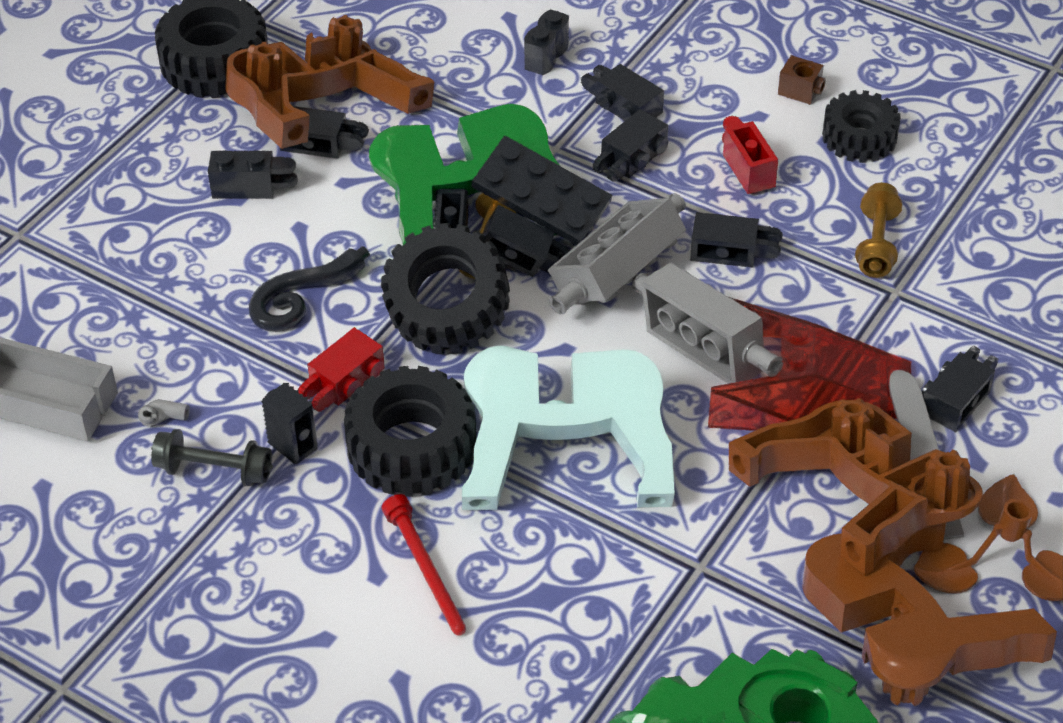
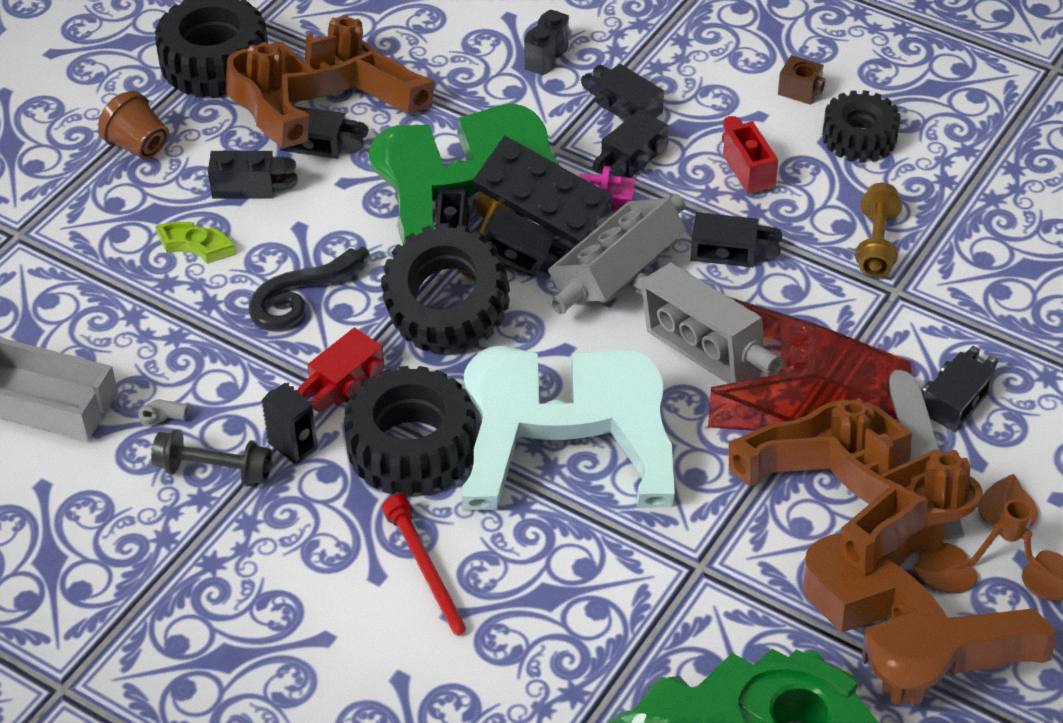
none -> dark orange piece [98,90,169,160]
none -> lime tile [155,222,237,264]
none -> dark pink hips [580,166,635,213]

